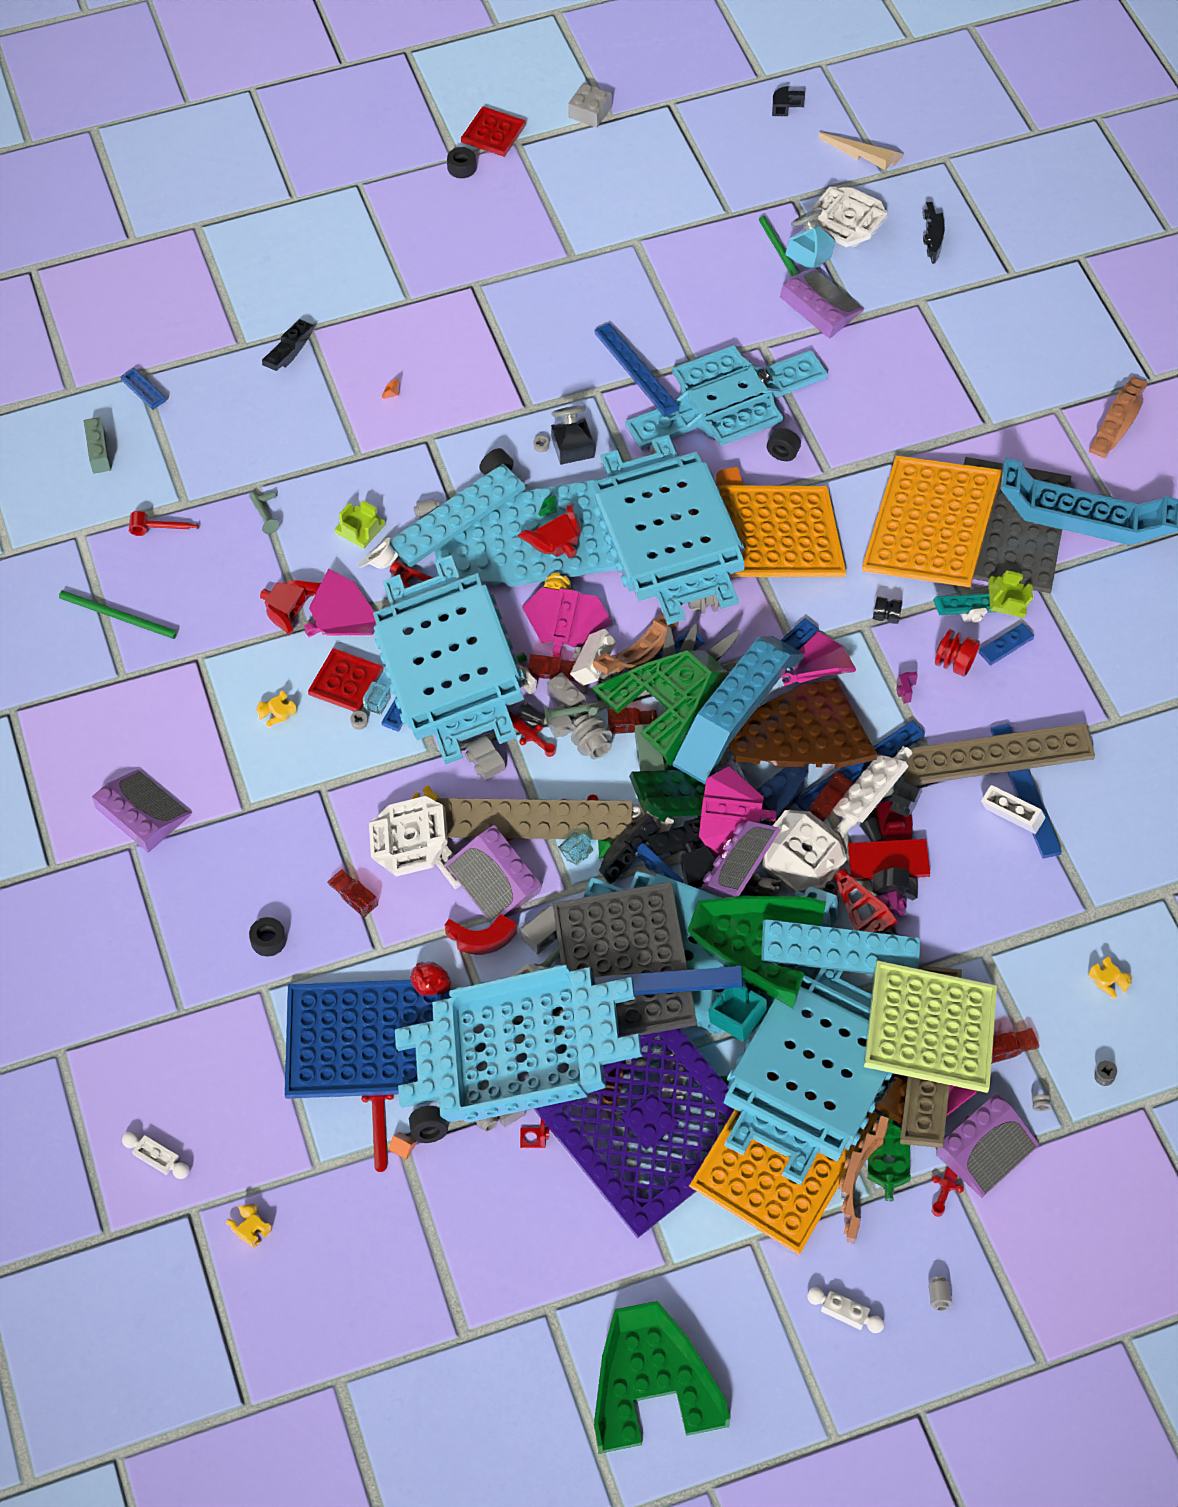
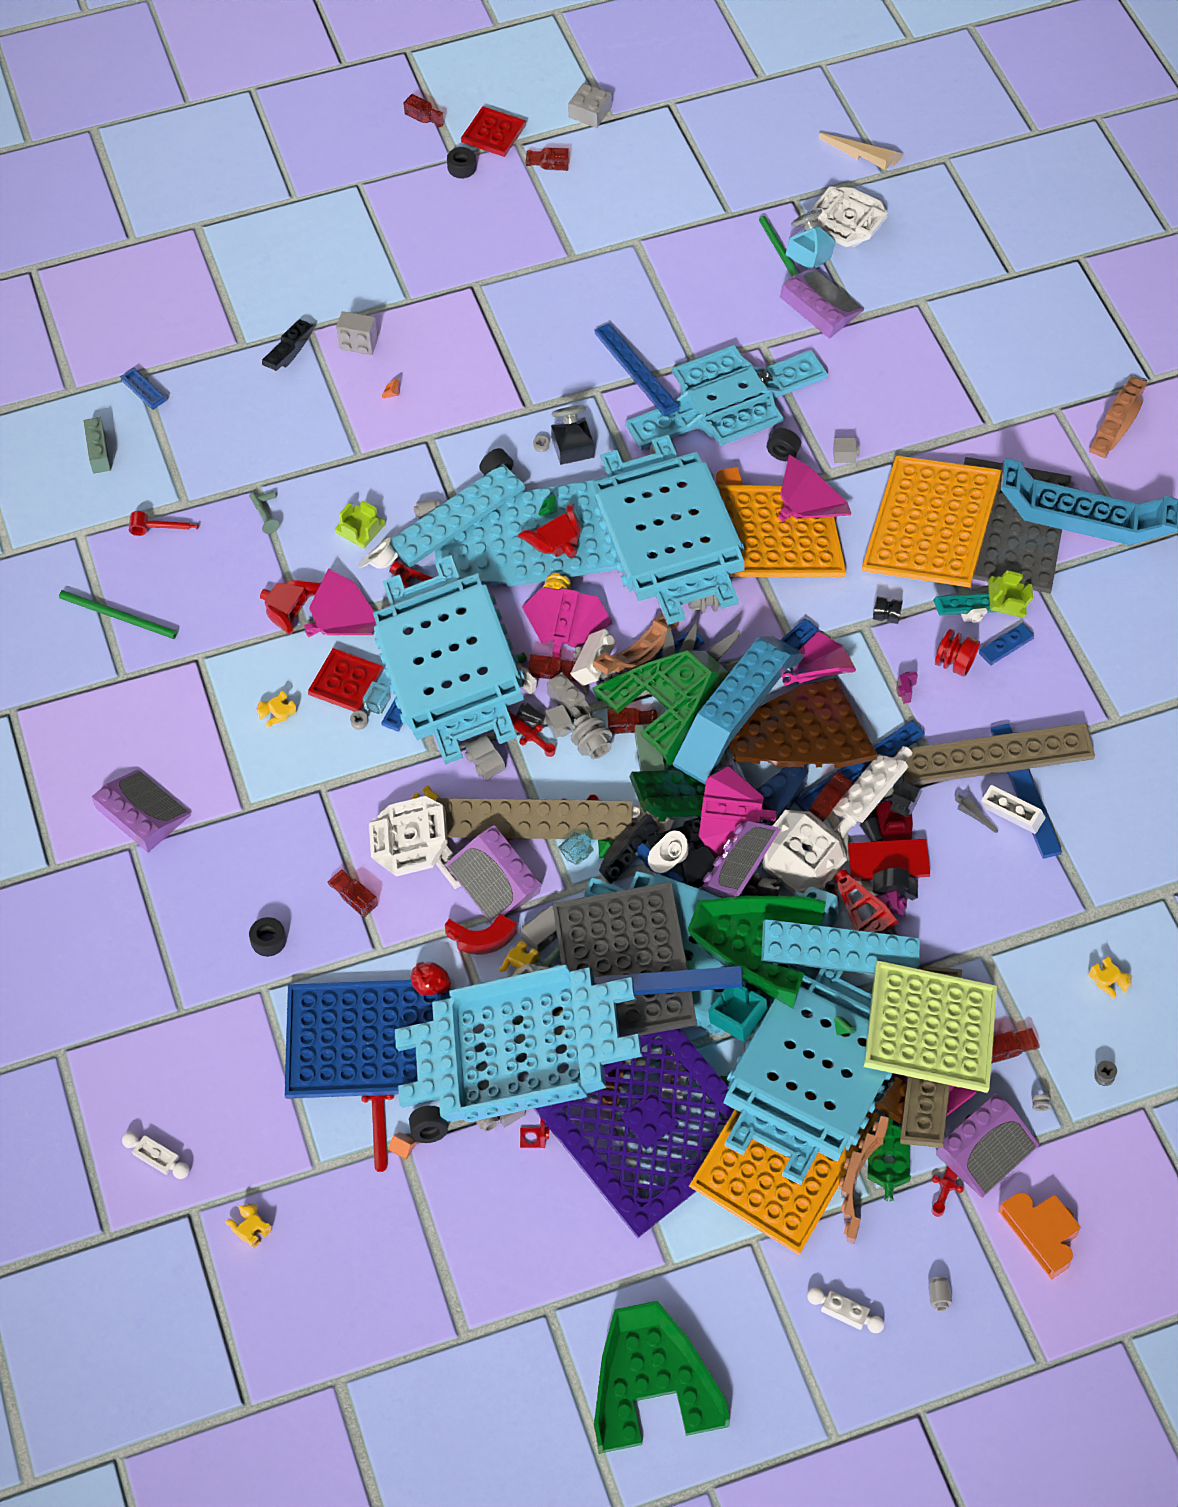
sand green piece [545,703,599,725] -> none
black brick [772,86,805,116] -> none
black slope [922,202,945,264] -> none
none -> light grey brick [336,311,378,355]
none -> clear red piece [403,94,444,128]
none -> yellow animal [499,941,540,973]
none -> clear red piece [525,148,569,171]
none -> white piece [648,830,689,873]
none -> dark pink panel [778,455,852,522]
none -> light grey brick [833,438,860,463]
none -> green slope [834,1016,857,1035]
none -> dark grey piece [955,794,998,833]
none -> orange brick [998,1193,1081,1280]

